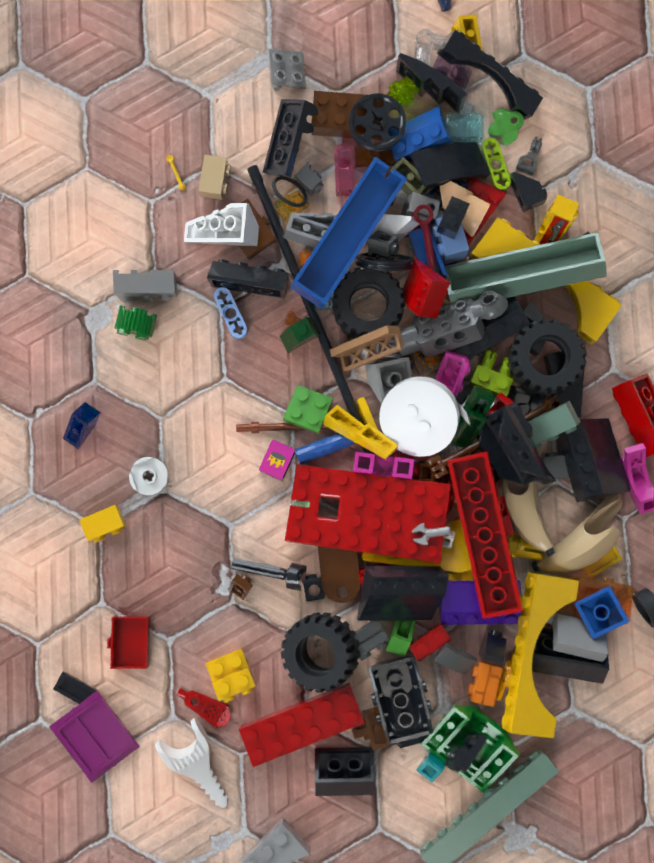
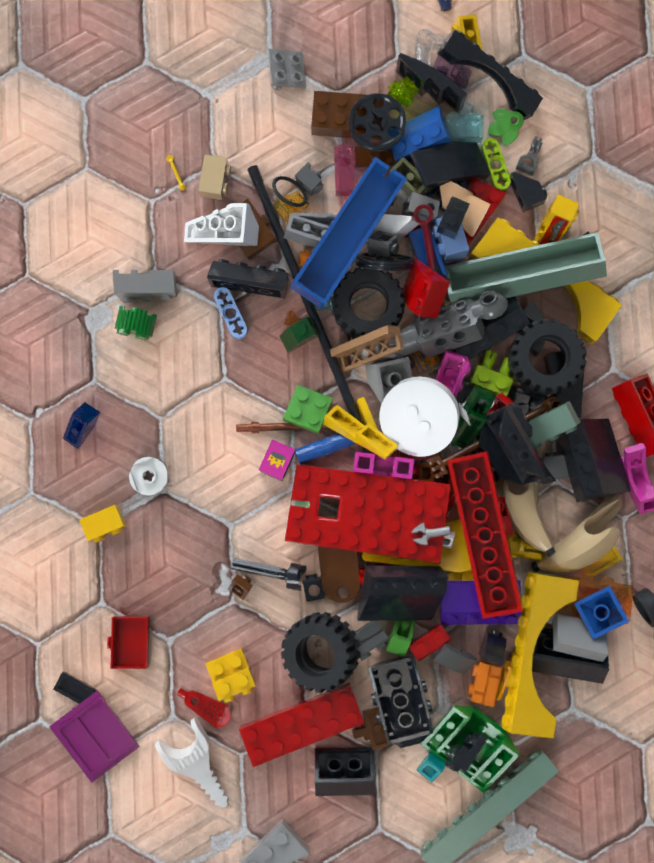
black hinge [262,99,318,177] -> none

